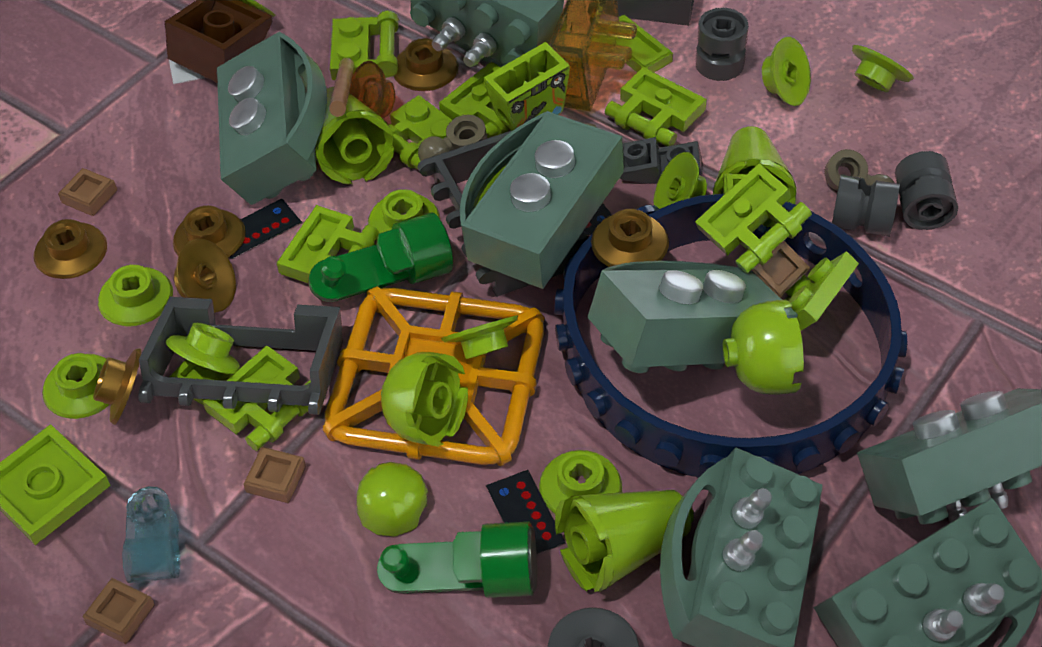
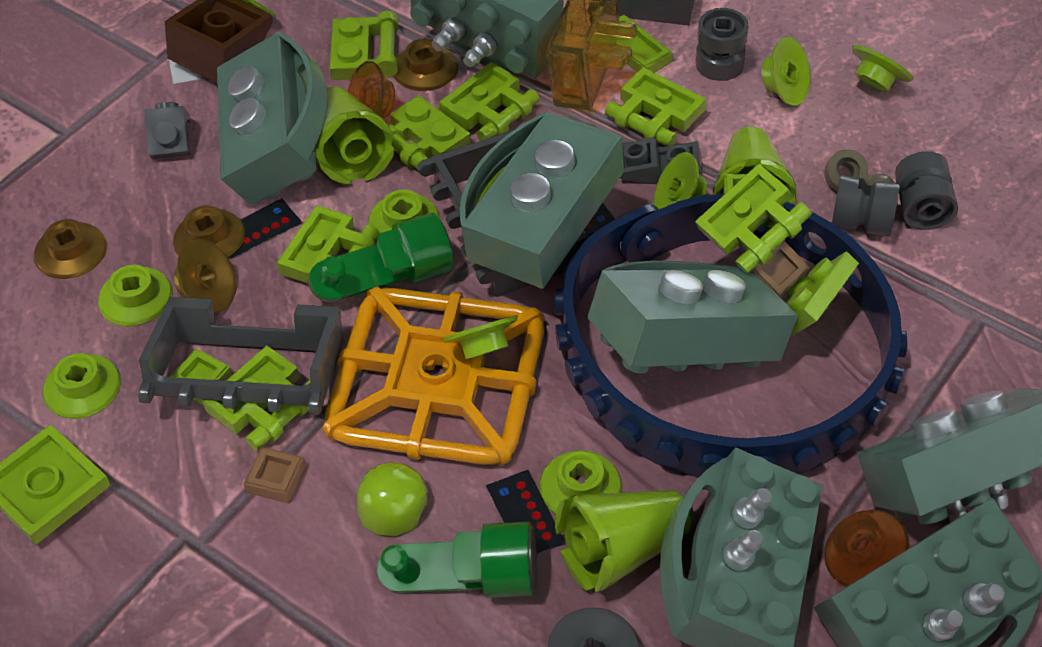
medium nougat tile [58,168,117,216] -> none
medium nougat tile [82,578,155,644] -> none
pearl gold piece [93,348,141,425] -> none
clear light blue piece [122,486,181,584] -> none
lime piece [166,322,240,374] -> none
medium nougat bar [329,58,354,117] -> none
lime cylinder [381,352,468,447] -> none
dark tan plate [418,115,488,161] -> none
lime torso [484,42,570,131] -> none
pearl gold piece [591,209,669,267] -> none
lime cylinder [723,299,804,395] -> none
none -> dark grey bracket [144,102,191,159]
none -> clear orange piece [824,509,909,587]

